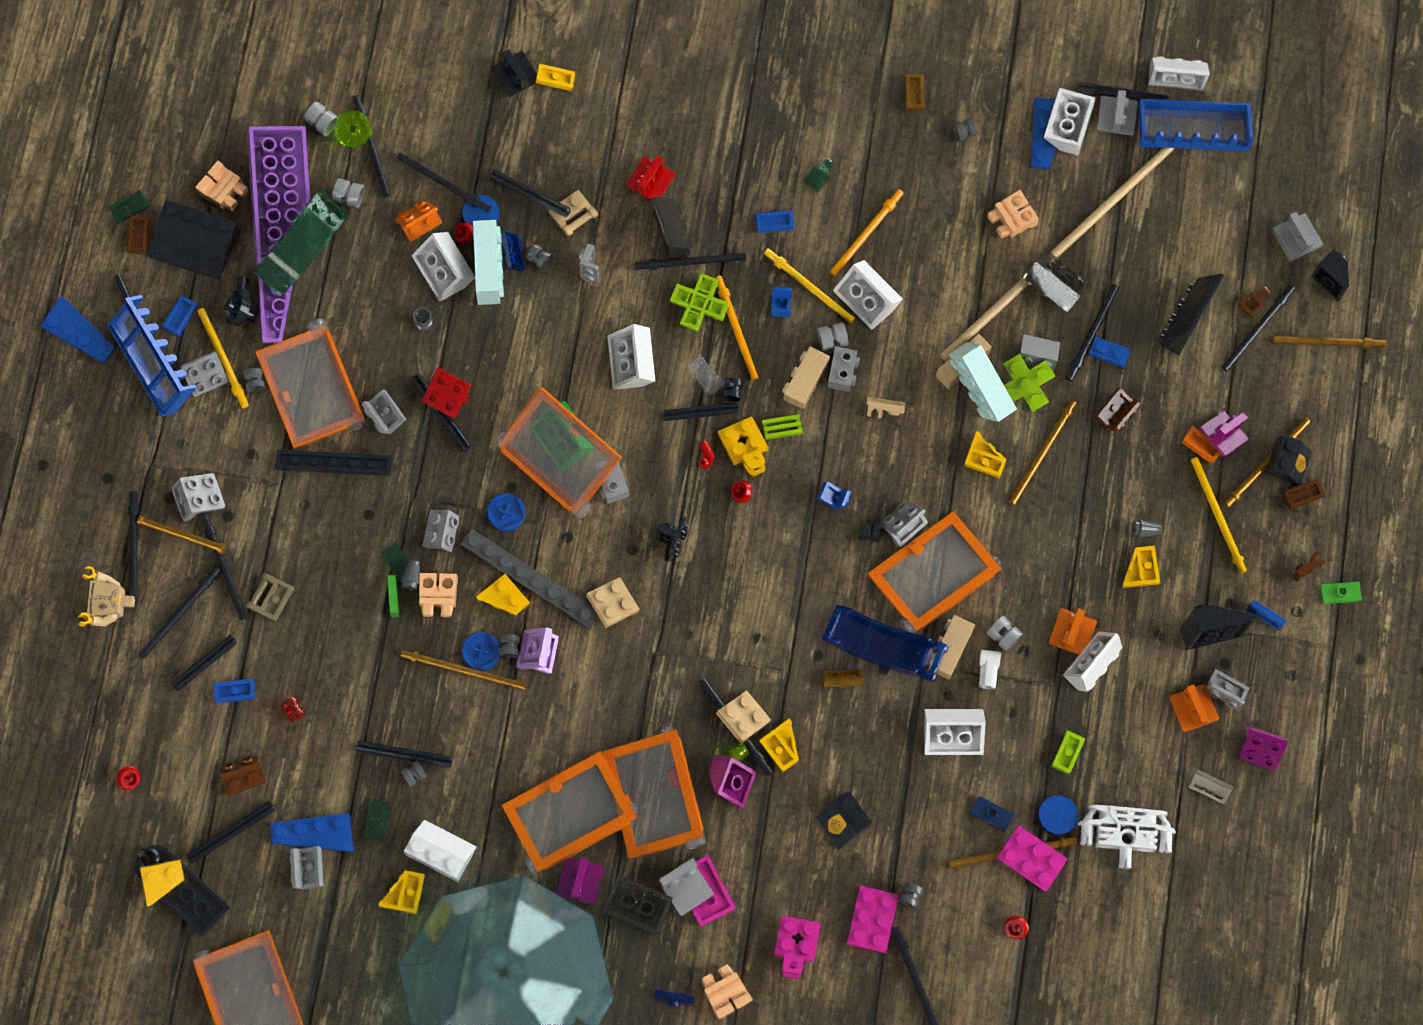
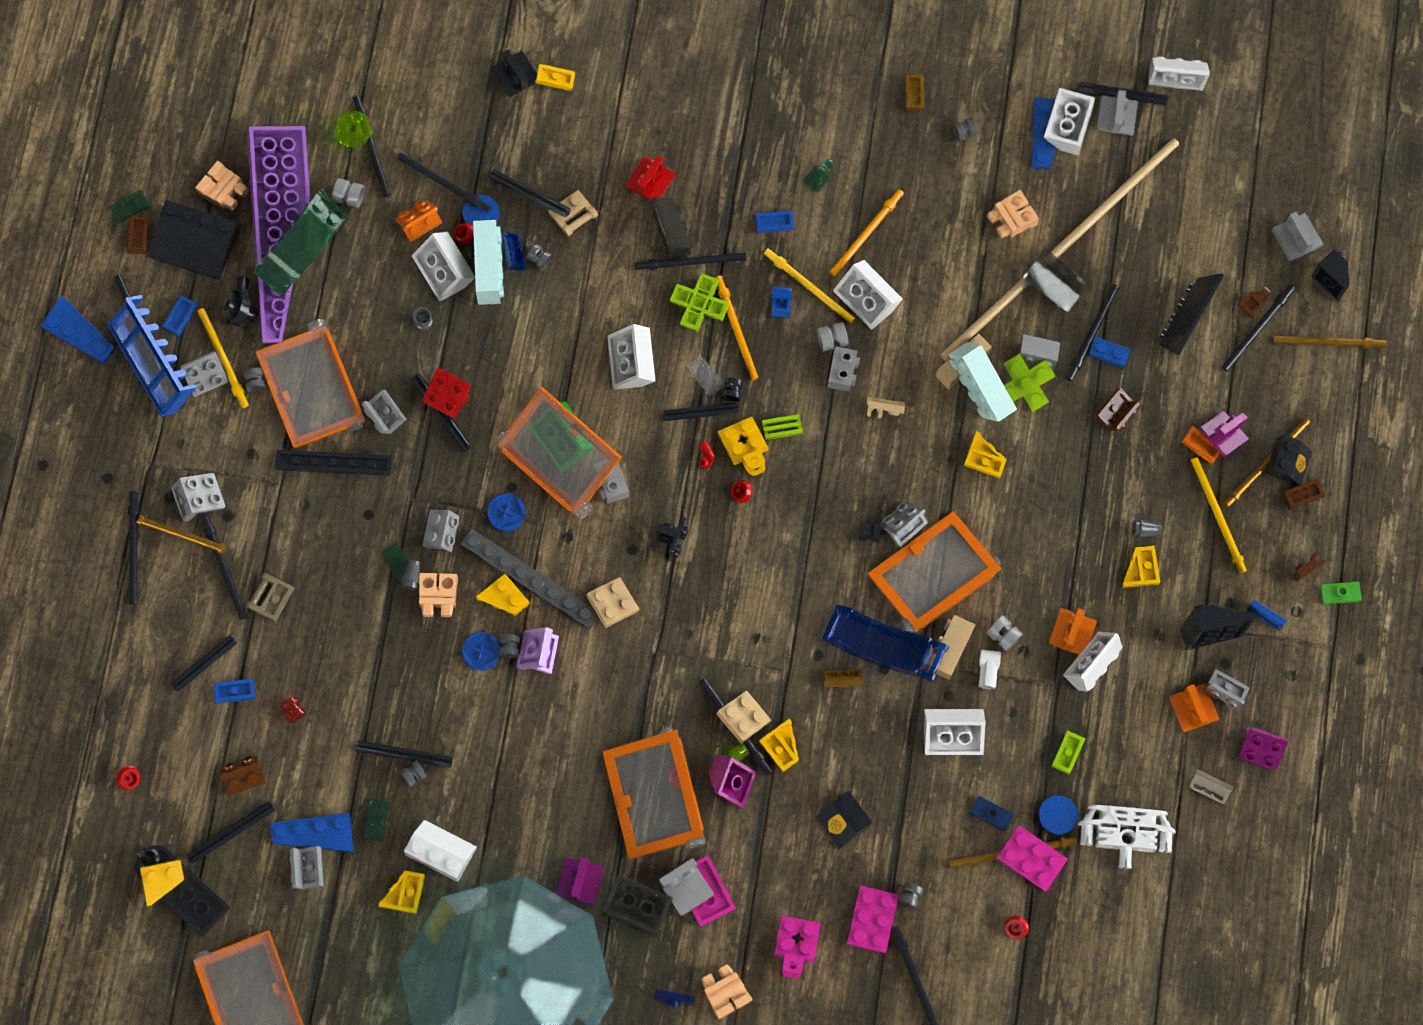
tan torso [78,566,135,627] -> none
black bar [138,566,221,659] -> none
light grey wheel [304,102,339,136] -> none
bright green tile [388,575,399,618] -> none
pearl gold bar [401,650,526,690] -> none
door [502,751,639,876] -> none
light grey bracket [579,244,599,283] -> none
tan brick [782,346,830,410] -> none
blue bracket [817,481,851,509] -> none
pearl gold bar [1008,400,1077,506] -> none
window [1137,99,1253,151] -> none

